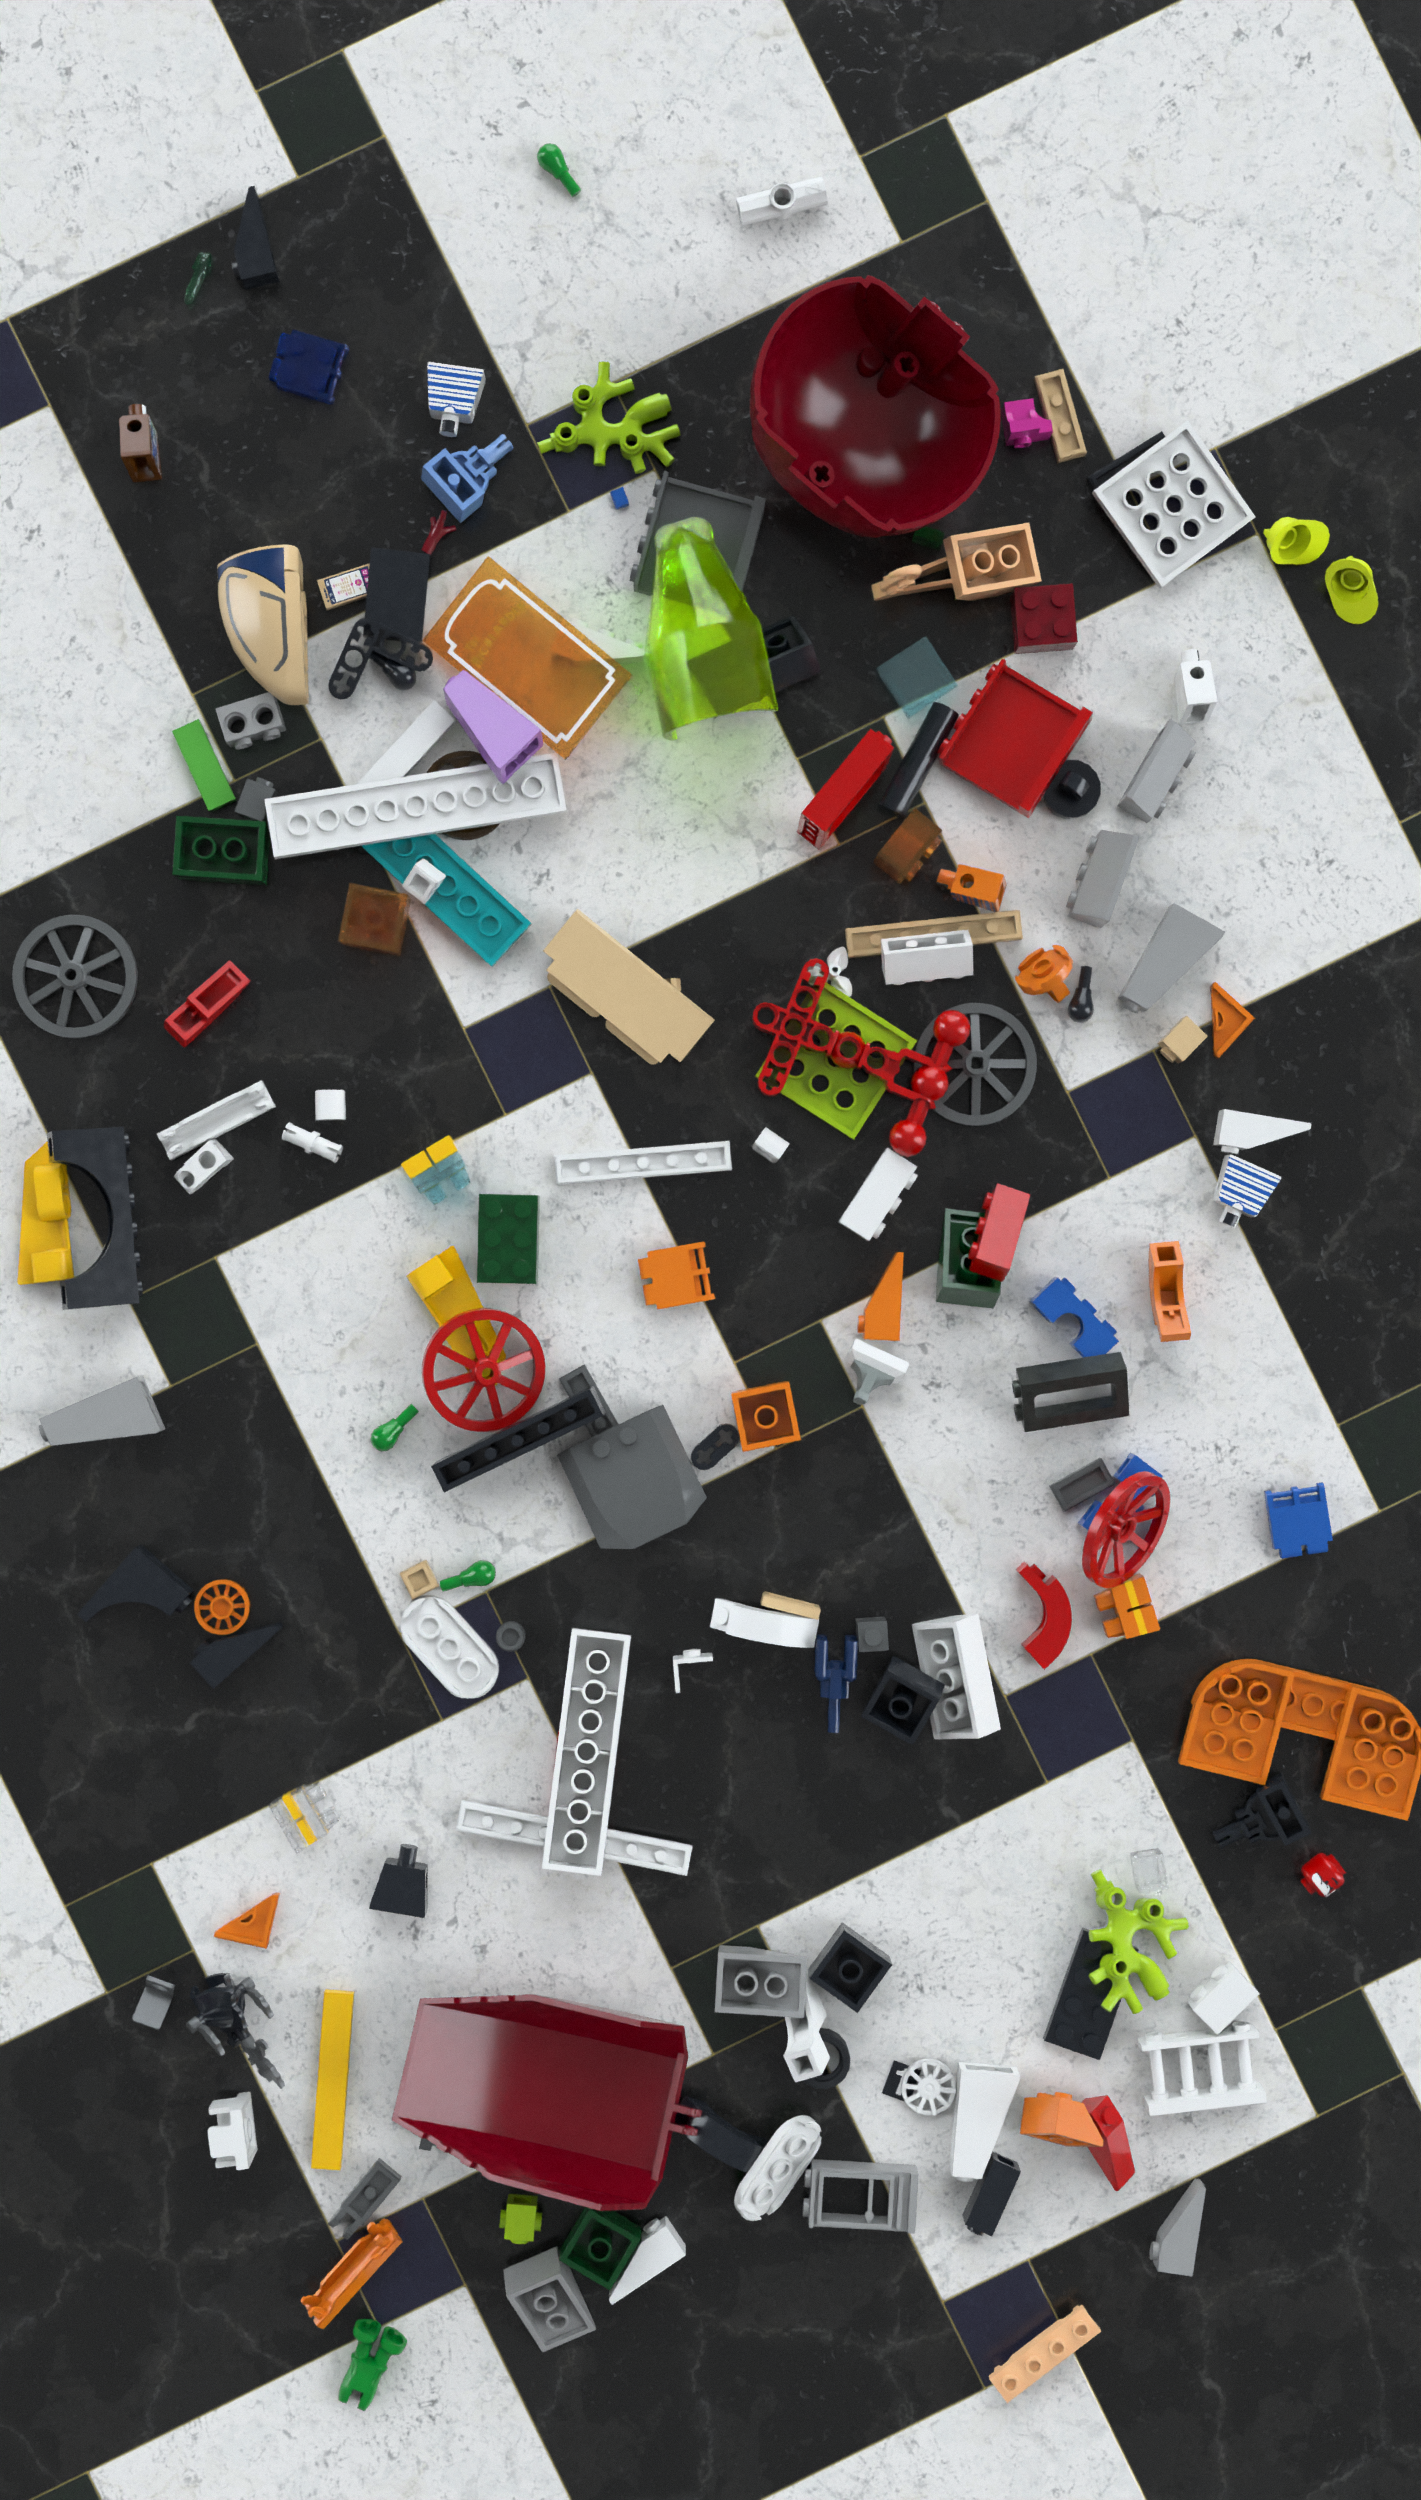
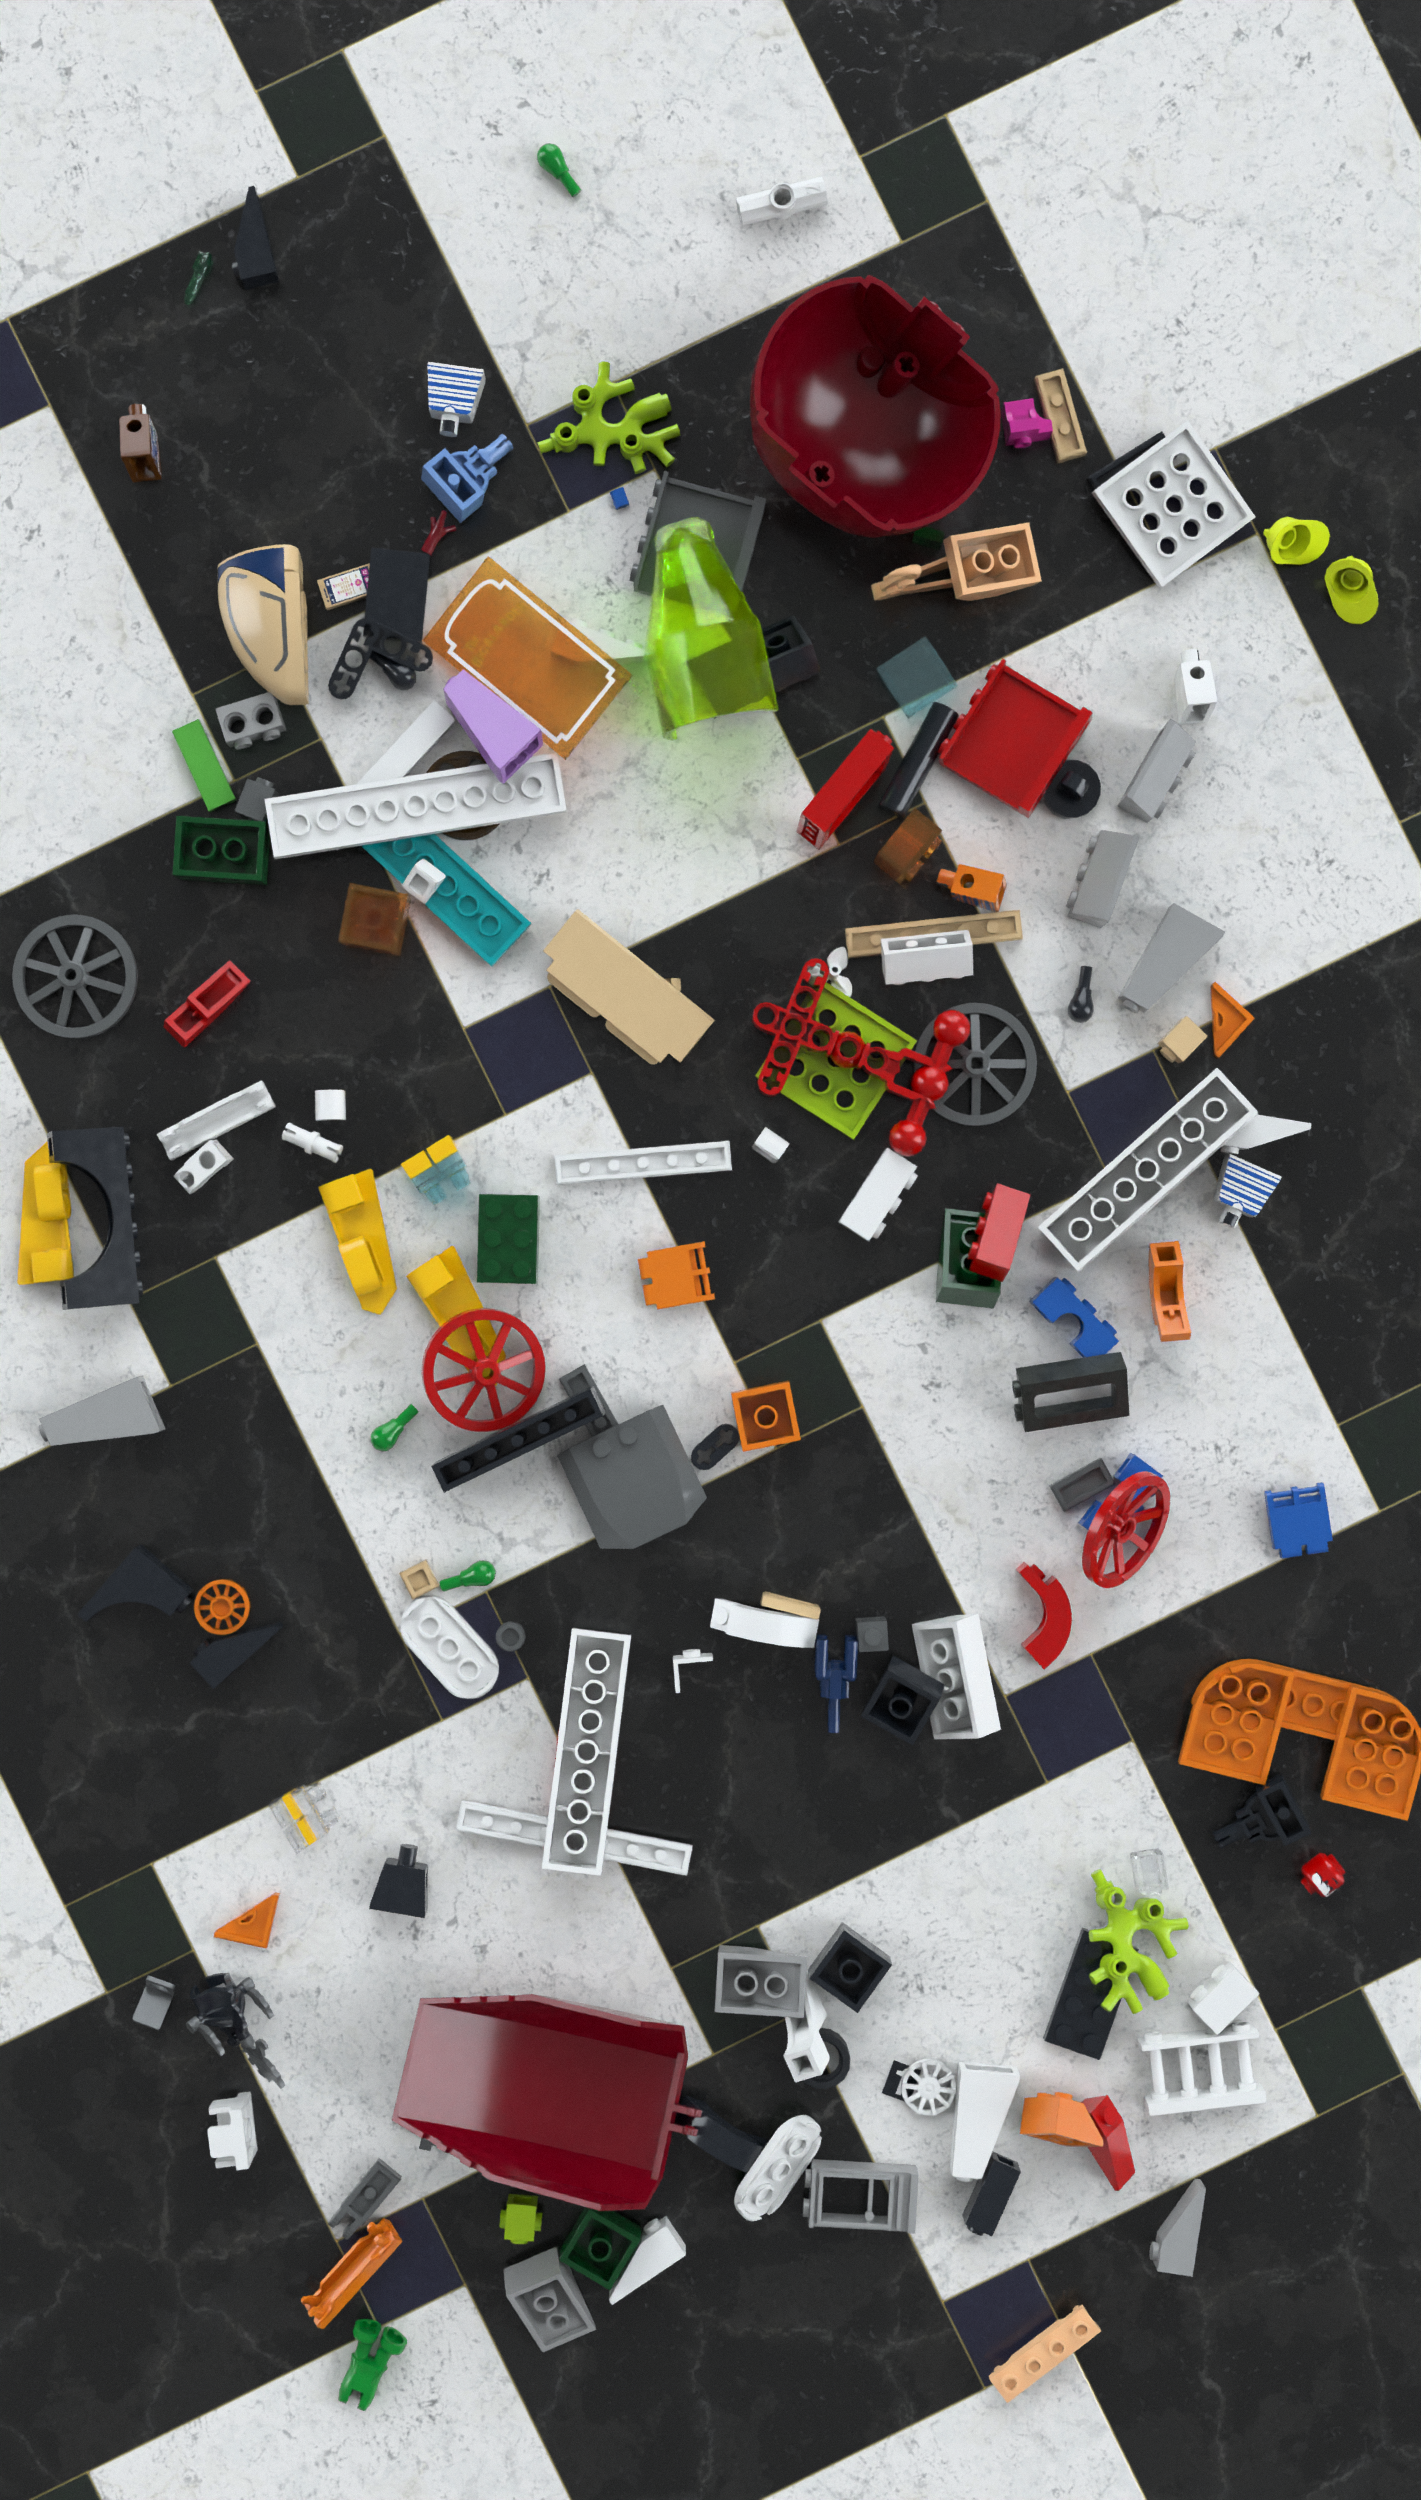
clear blue plate [268,330,350,404] -> none
yellow tile [311,1989,355,2170] -> none
piece [845,1339,909,1405] -> none
orange slope [857,1252,904,1341] -> none
dark red brick [1010,583,1078,654] -> none
orange tile [1015,945,1073,1003] -> none
orange hips [1094,1573,1160,1639] -> none
none -> yellow panel [318,1169,397,1315]
none -> white brick [1038,1068,1258,1272]

